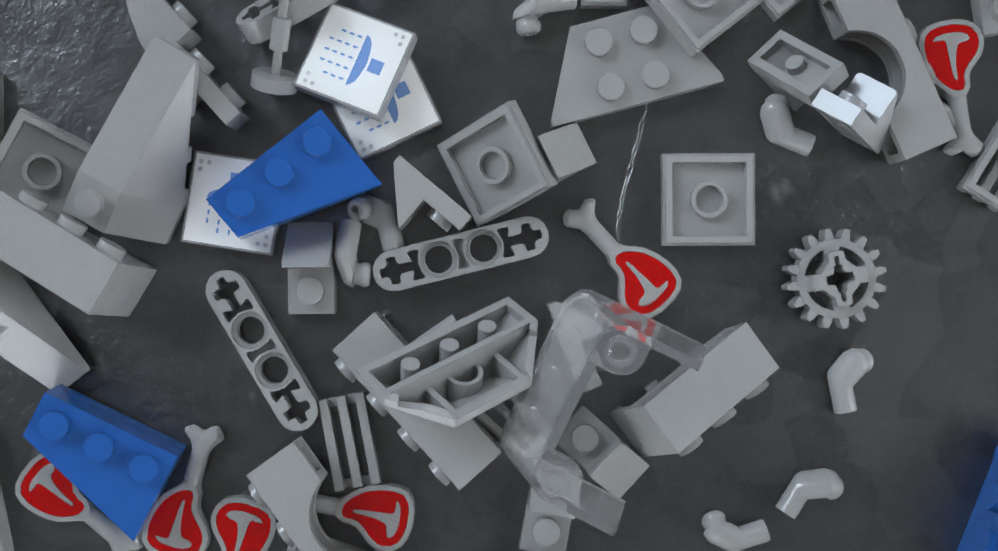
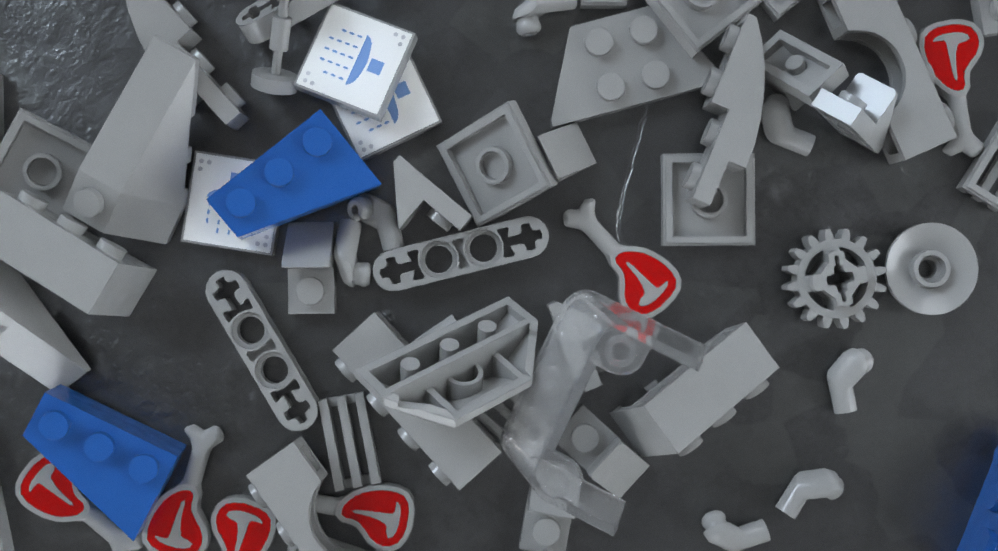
none -> light grey slope [682,13,765,208]
none -> light grey dish [884,222,979,315]

